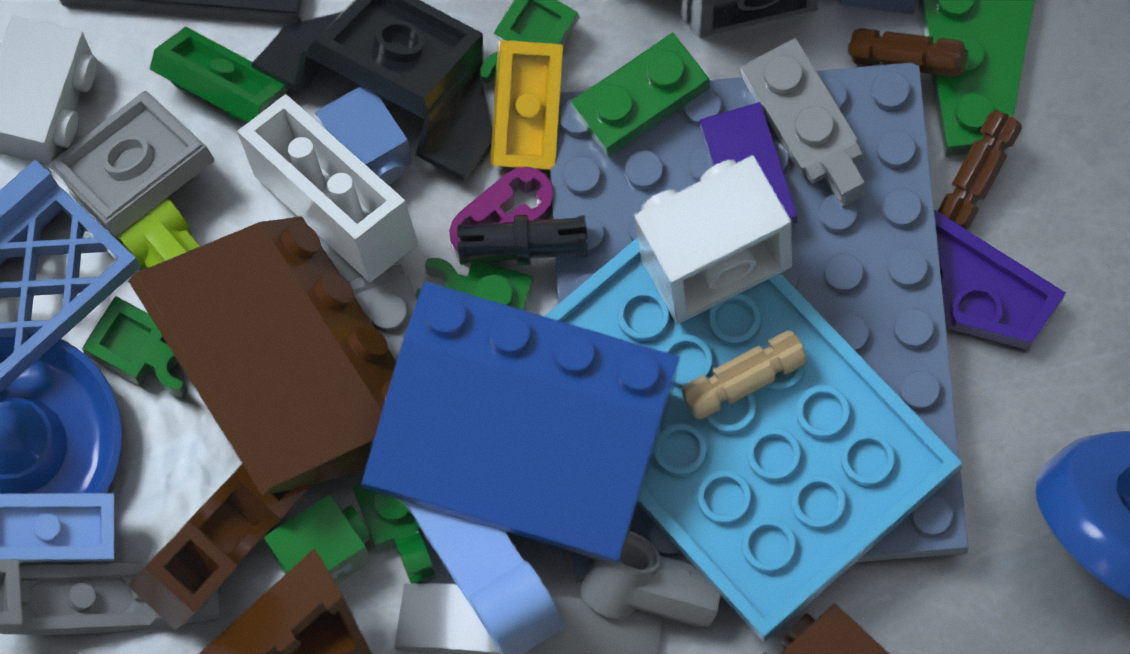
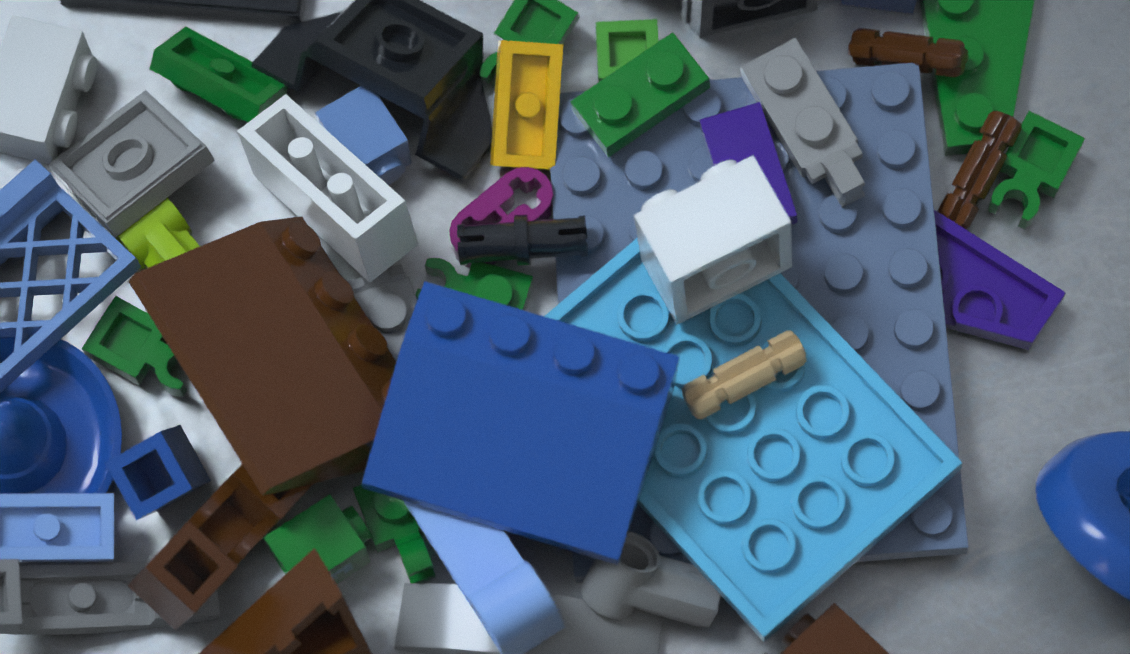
none -> blue brick [105,425,211,521]
none -> bright green plate [596,19,659,82]
none -> green plate [989,111,1085,230]

